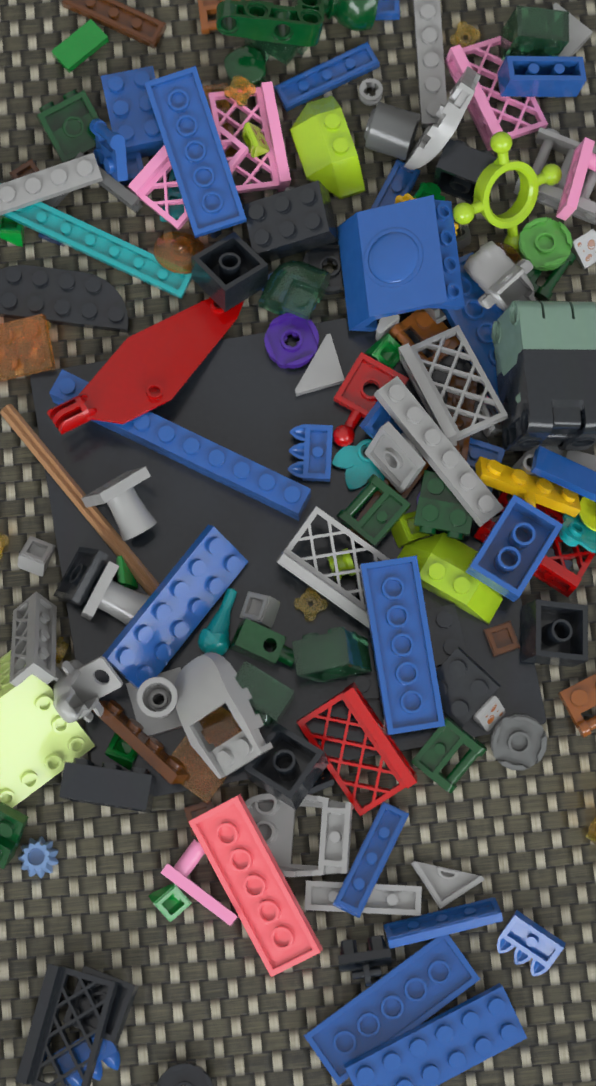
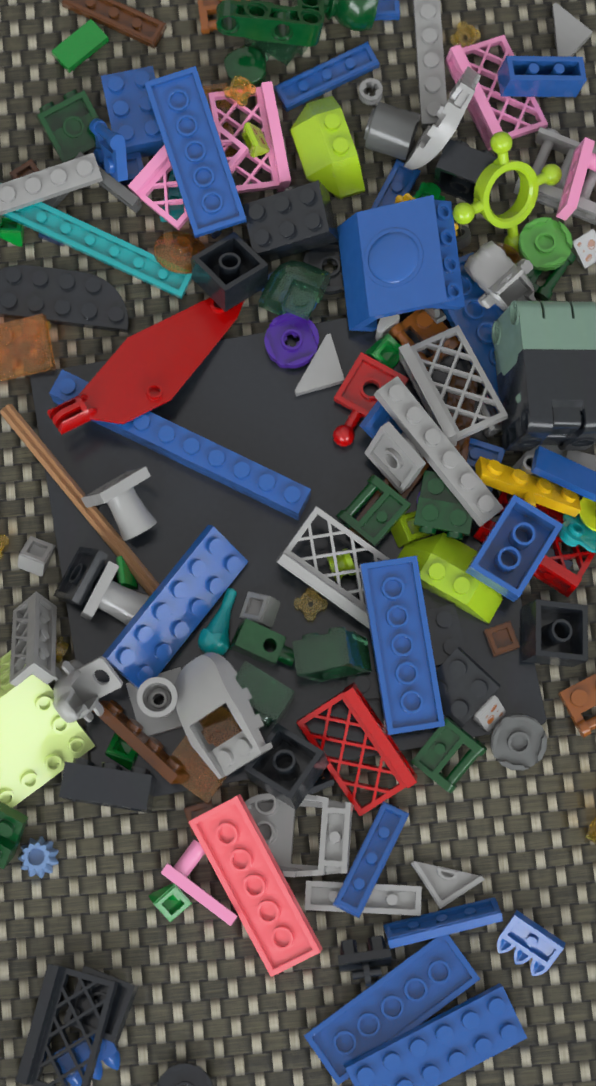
blue plate [288,424,333,482] -> none
teal plate [332,439,386,490] -> none
clear green brick [501,5,569,60] -> none

